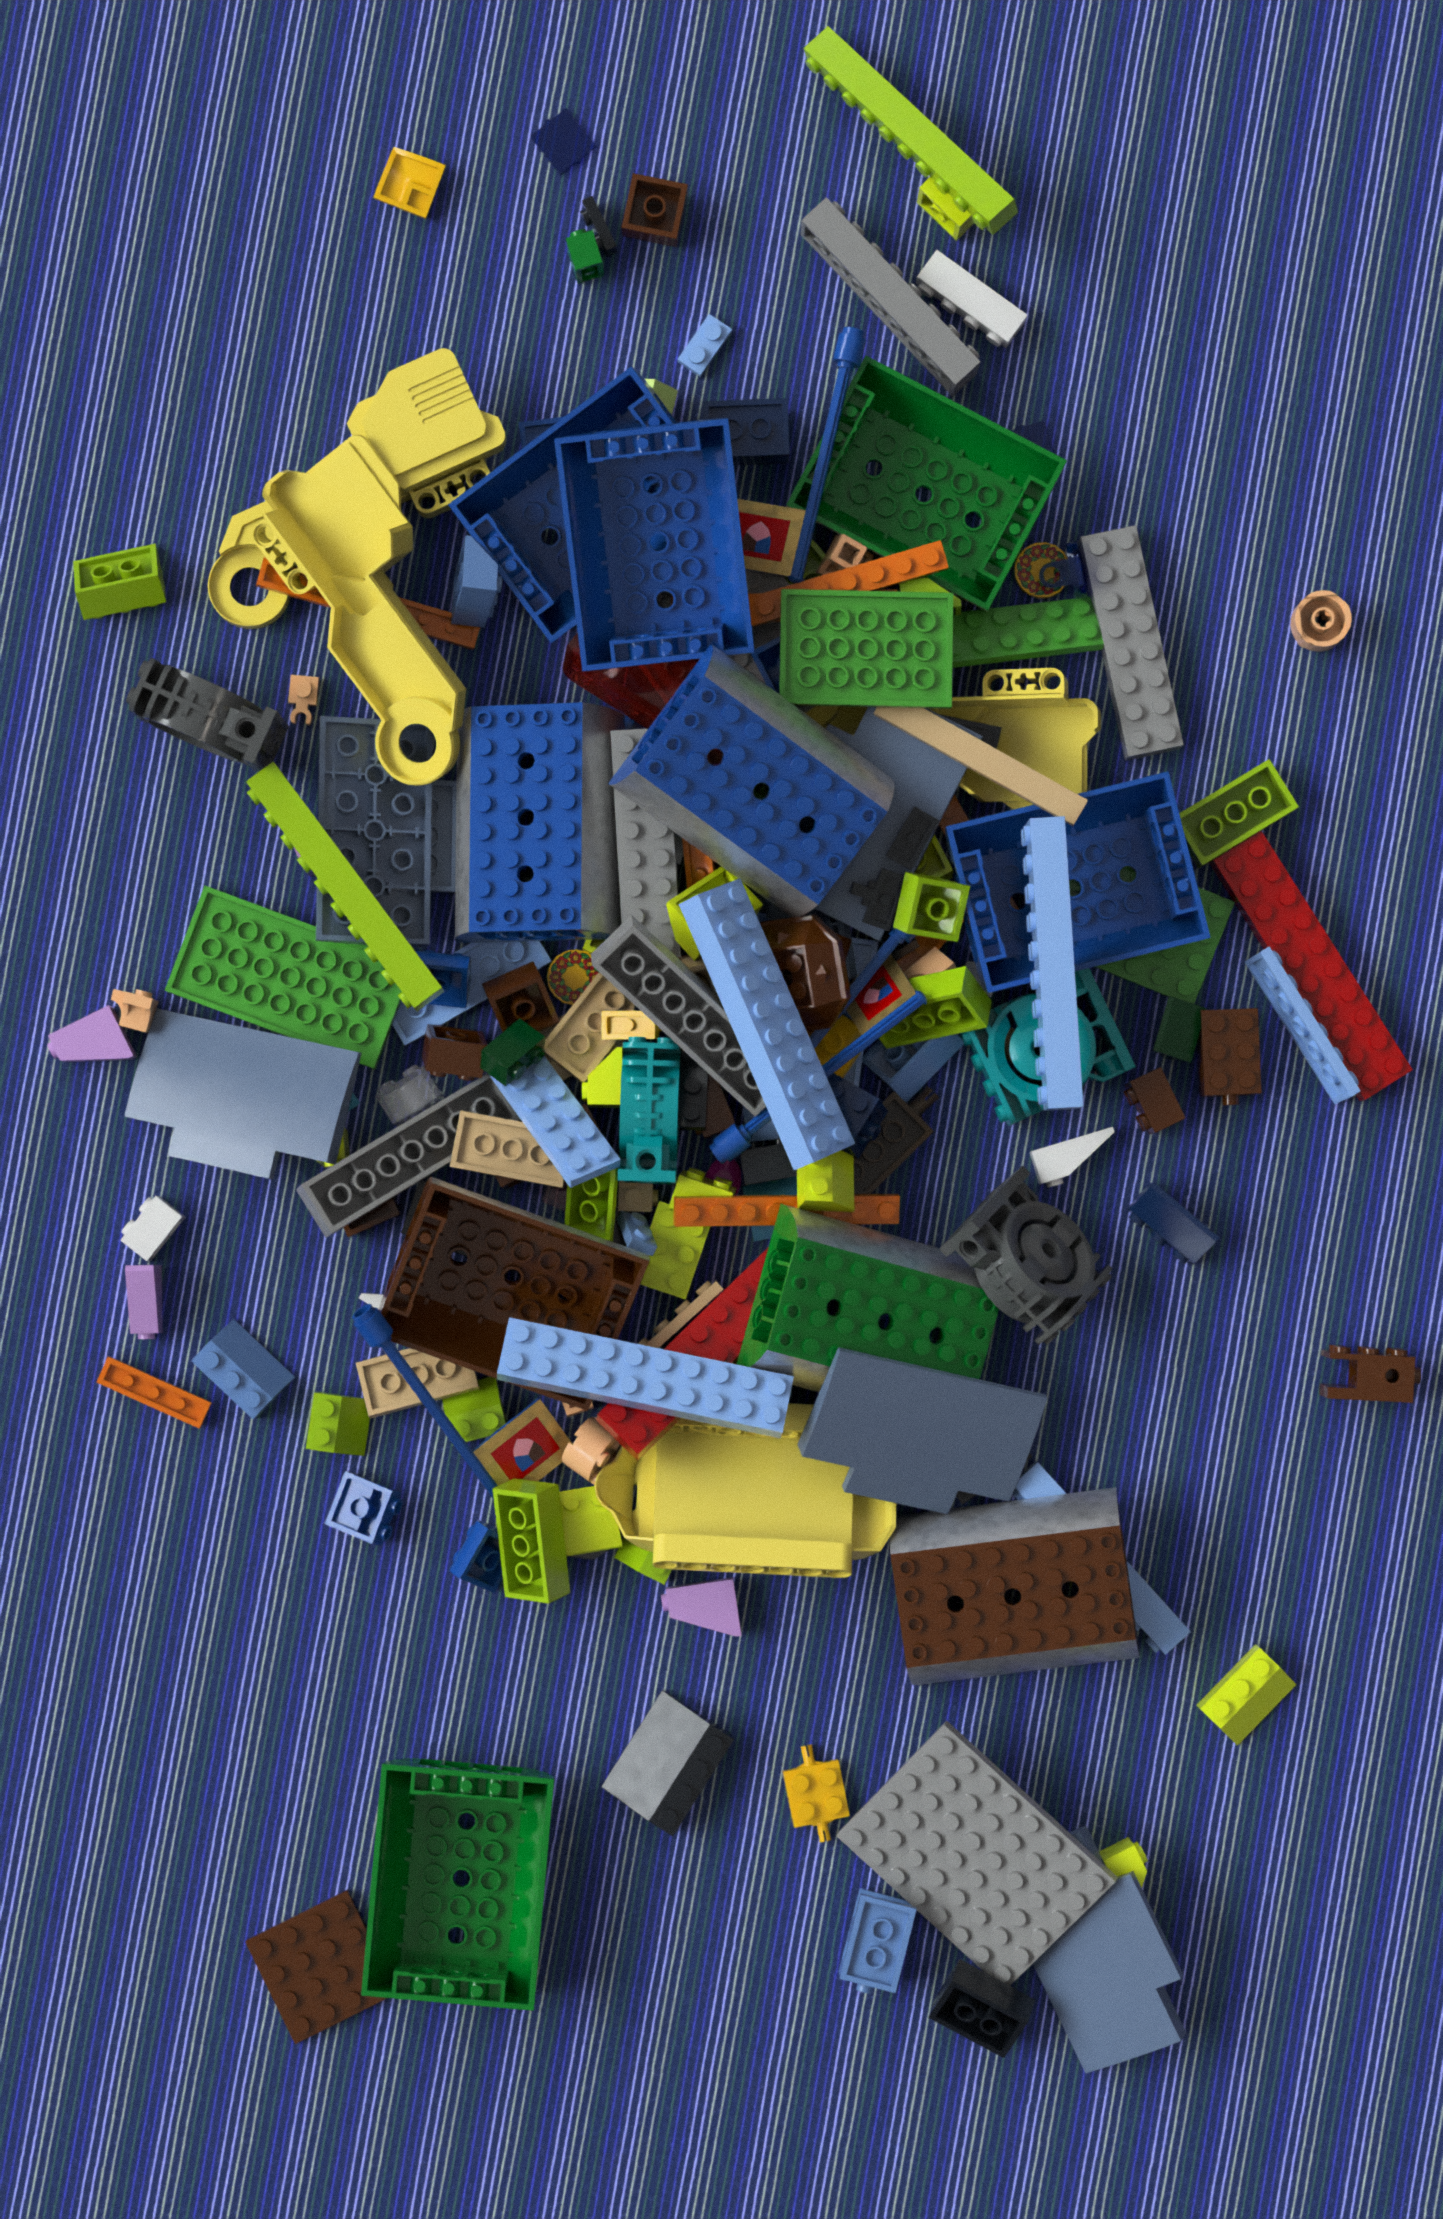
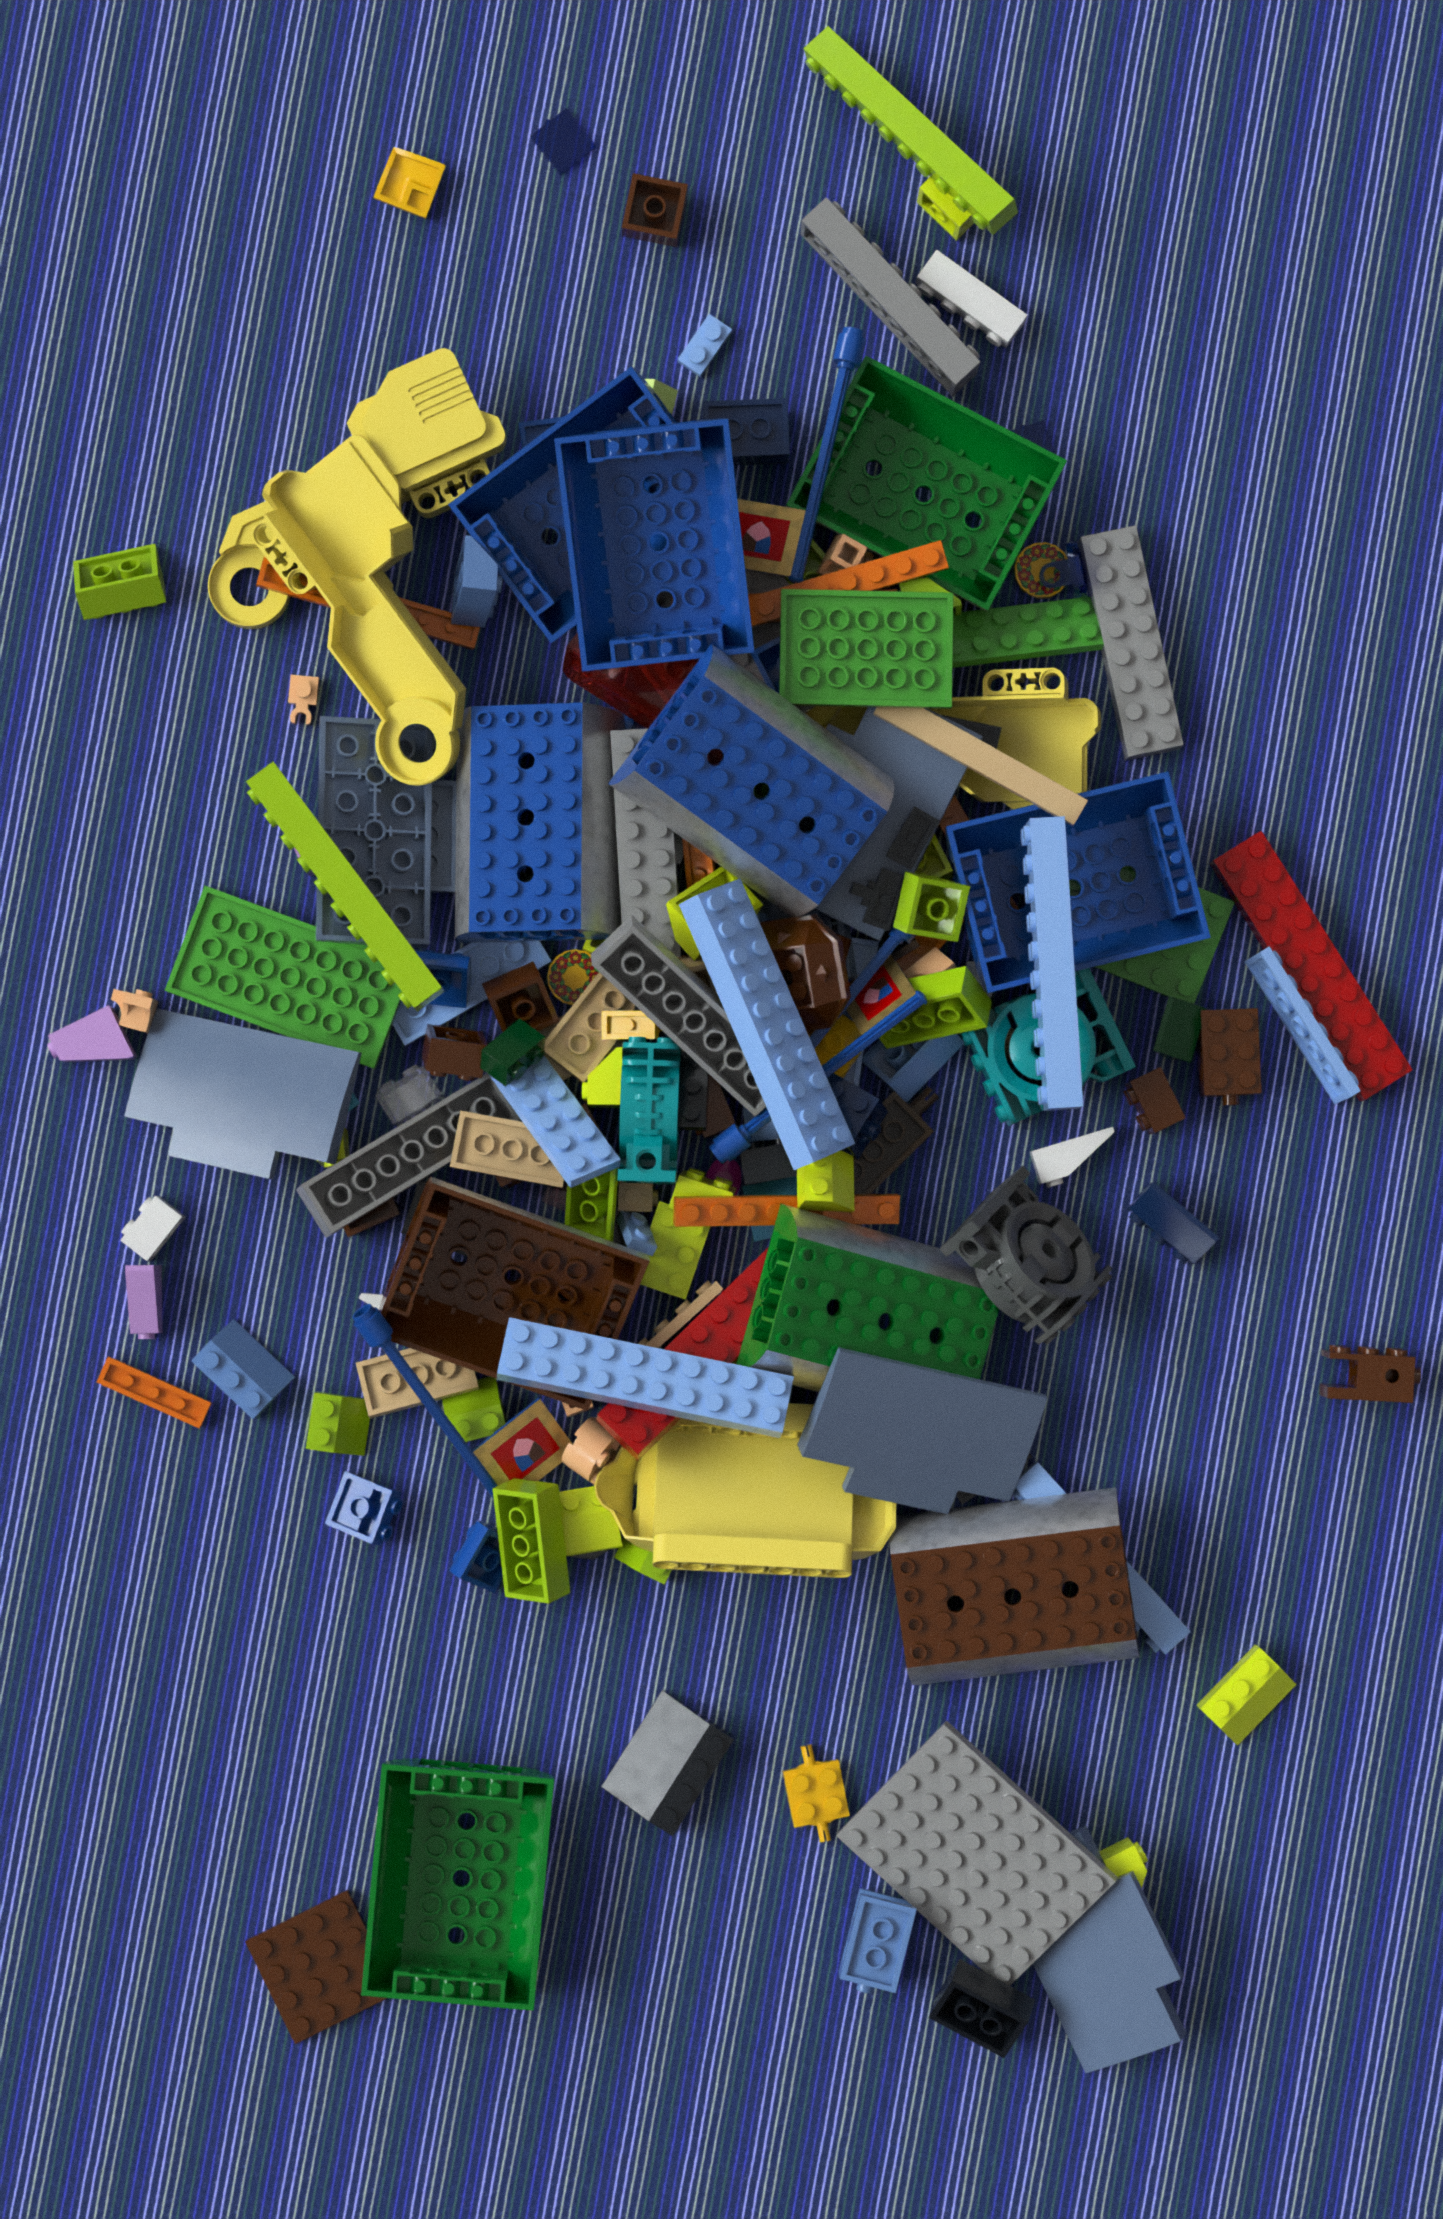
dark grey brick [126,658,289,773] -> none
green brick [566,229,604,284] -> none
black plate [580,196,617,258] -> none
lavender slope [661,1577,742,1636] -> none
lime brick [1179,759,1299,869] -> none
light nougat brick [1290,590,1352,652] -> none

